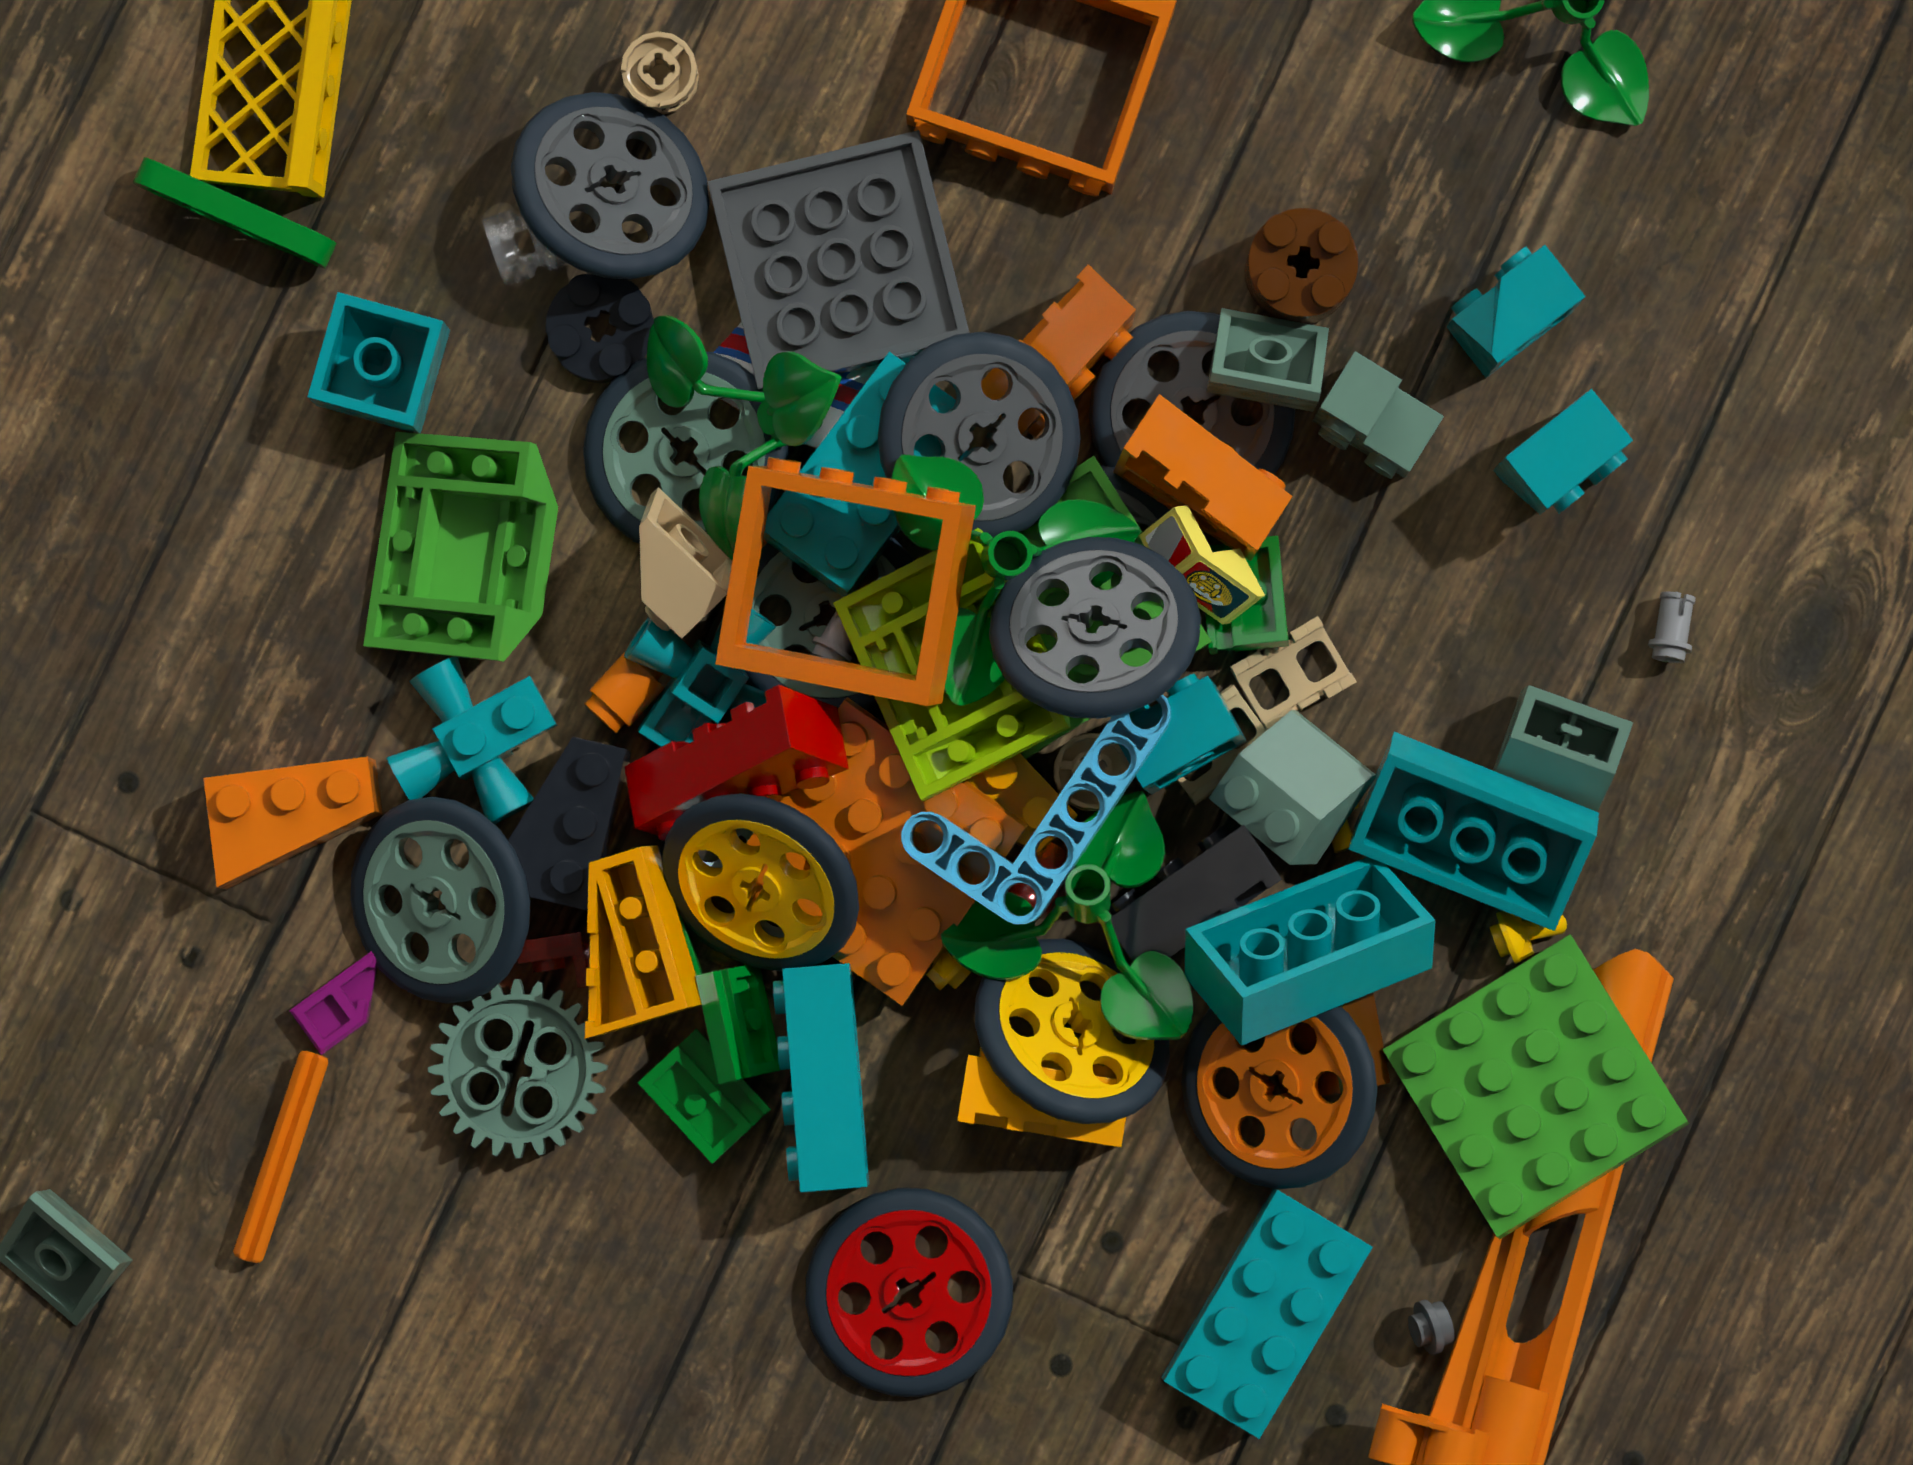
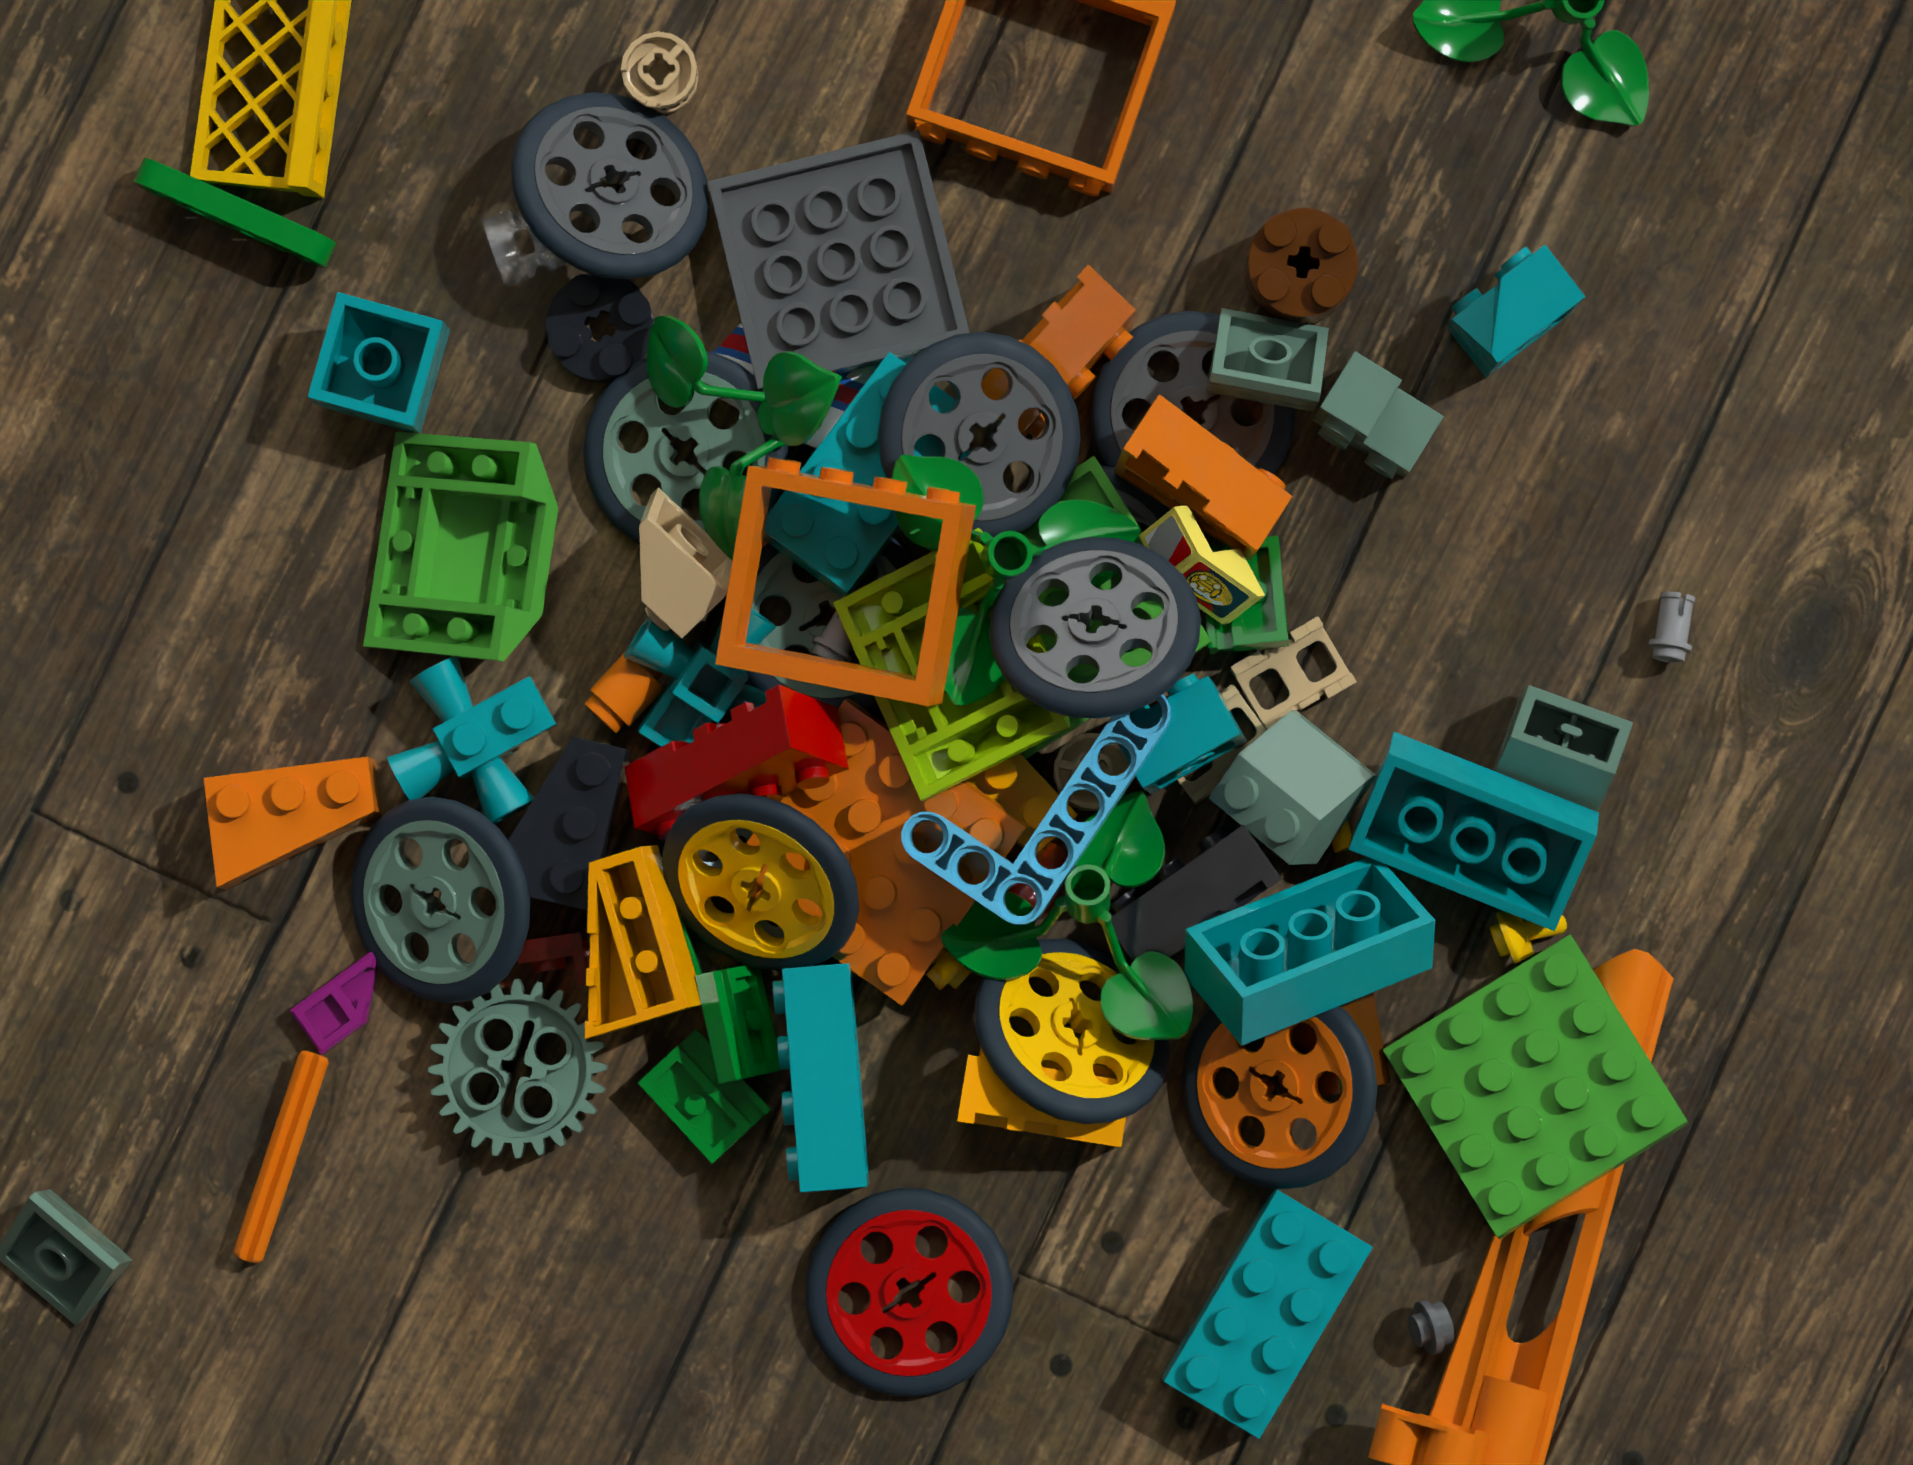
teal slope [1493,389,1633,515] -> none

